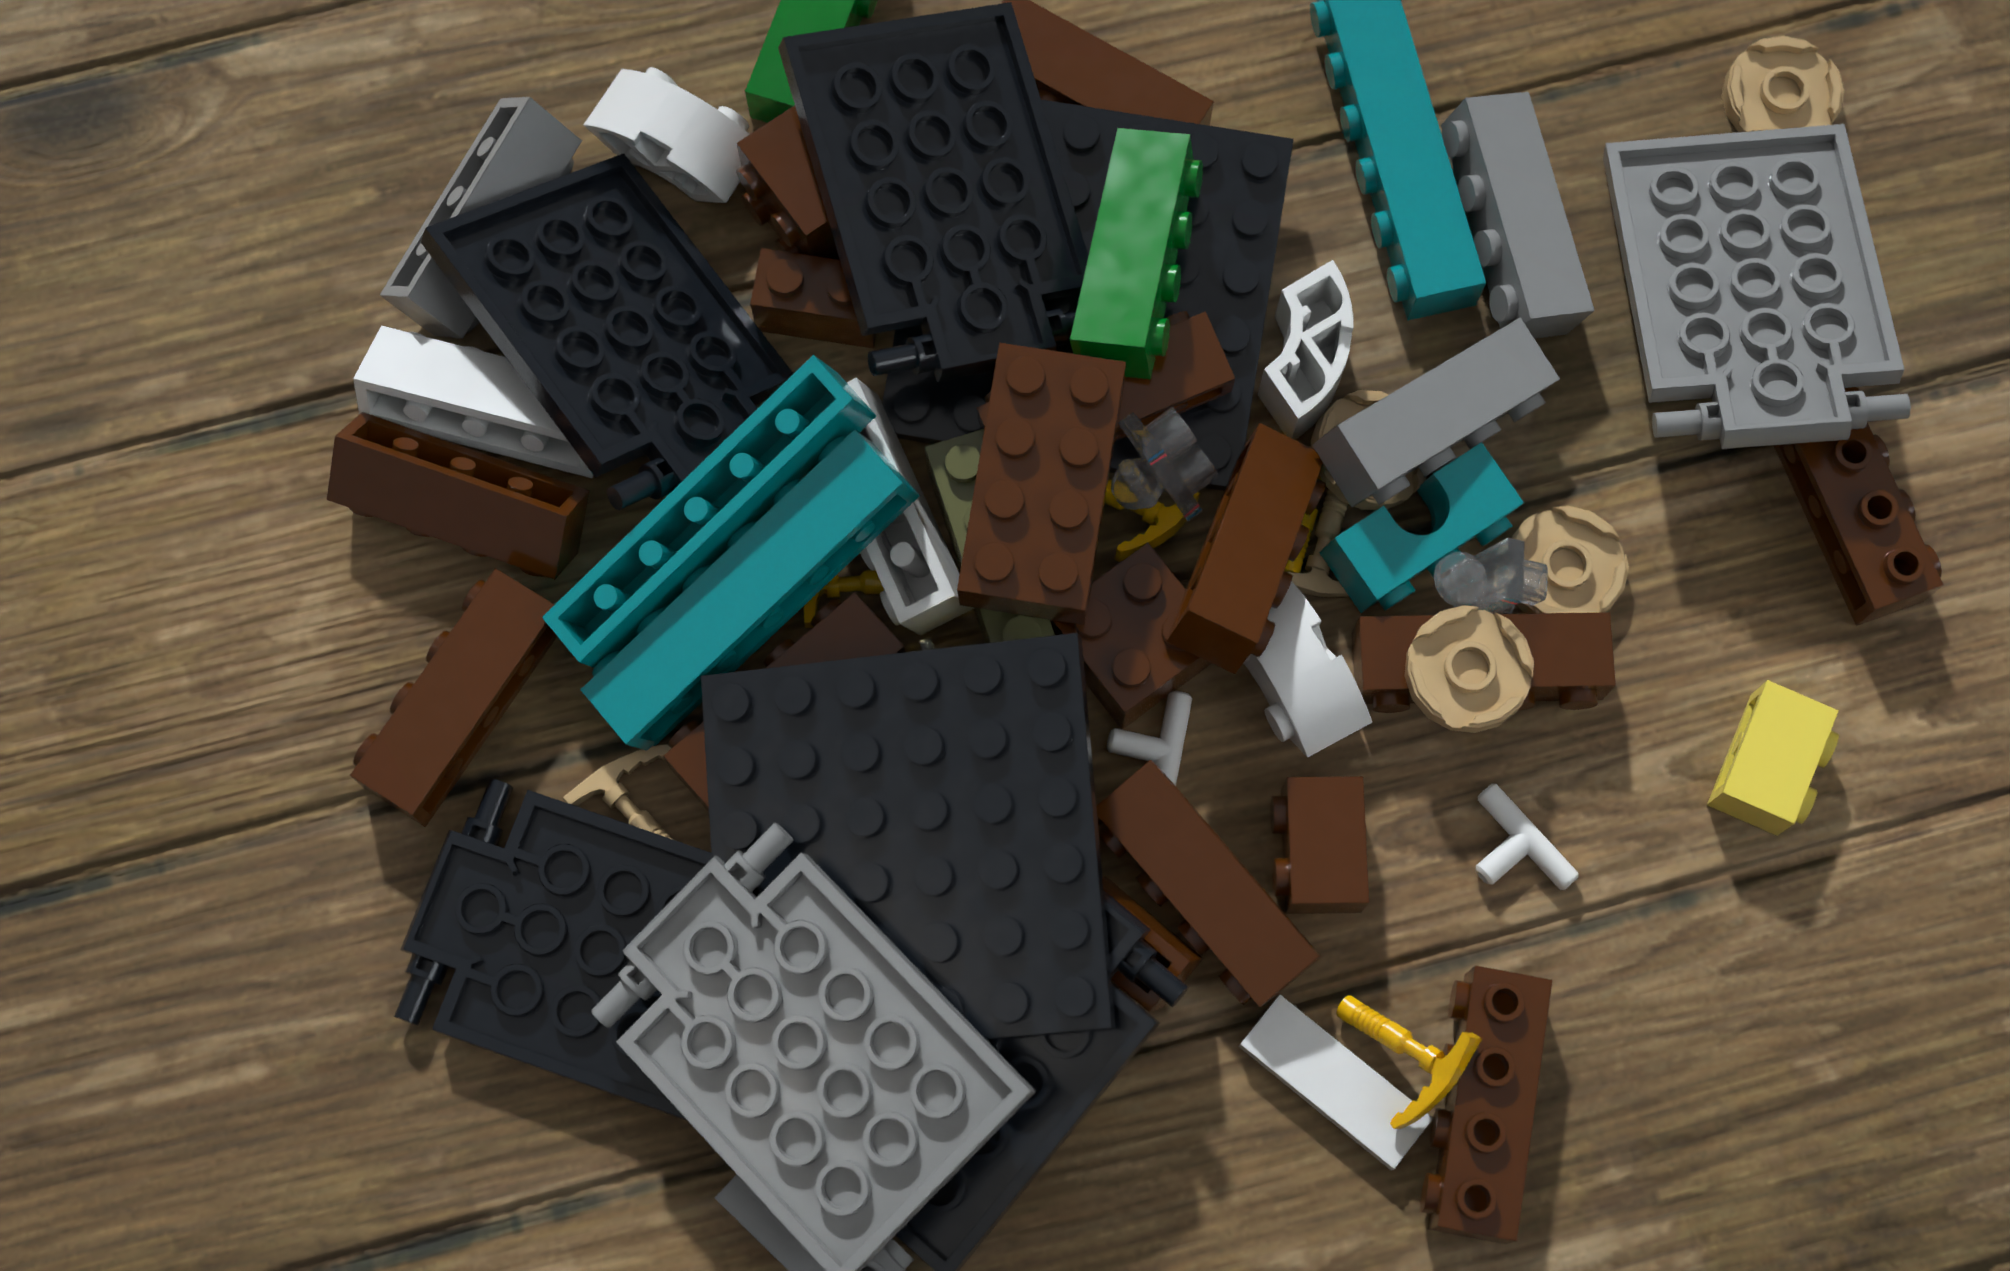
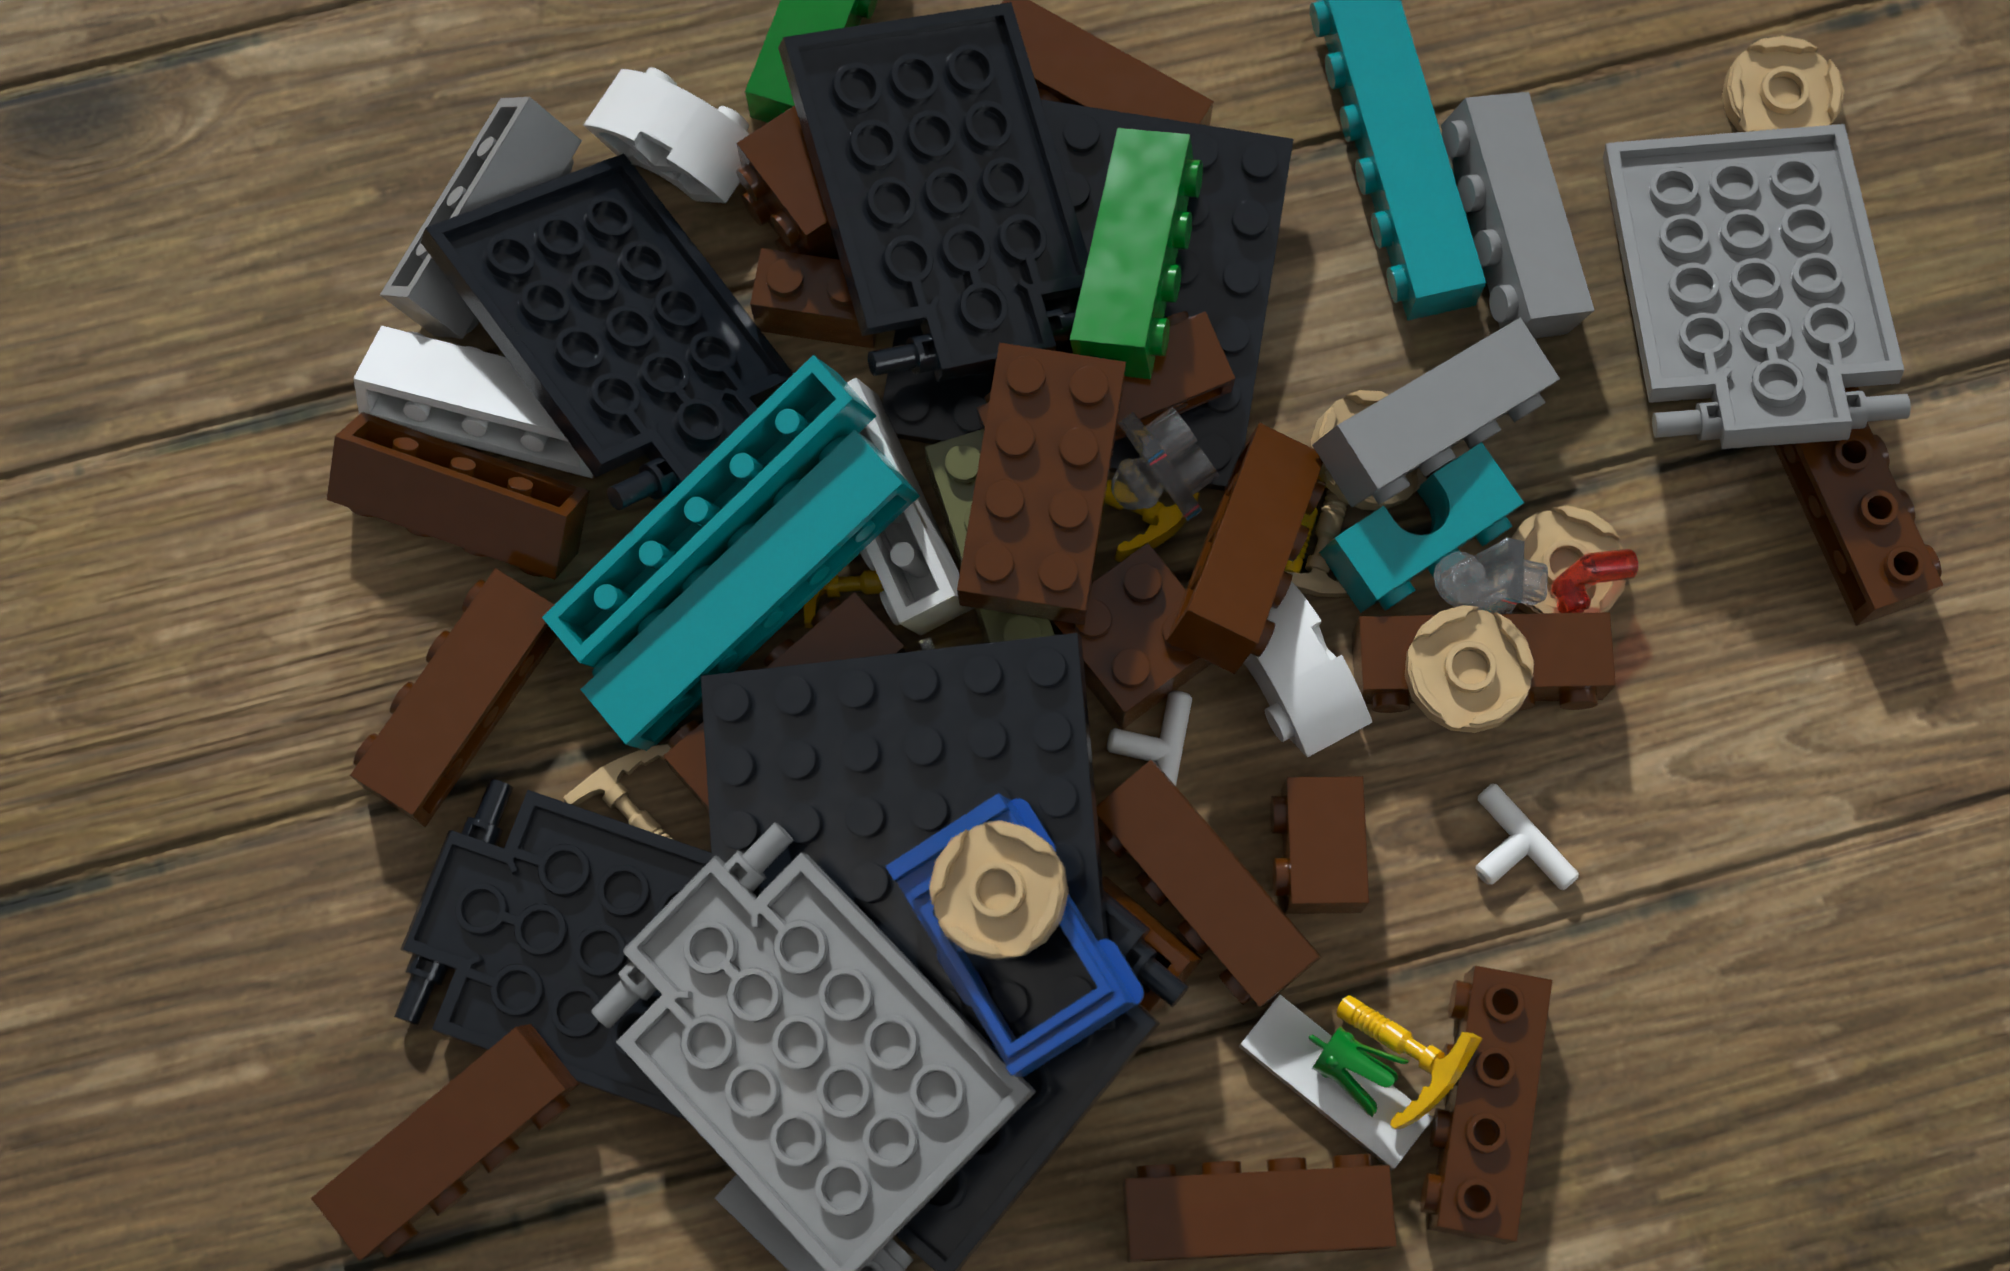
white brick [1258,260,1353,440] -> none
light yellow brick [1707,680,1839,836] -> none
none -> reddish brown brick [311,1024,579,1261]
none -> blue piece [885,793,1144,1077]
none -> tan tile [929,821,1068,960]
none -> reddish brown brick [1123,1154,1397,1263]
none -> green piece [1309,1026,1409,1117]
none -> clear red arm [1551,549,1639,613]

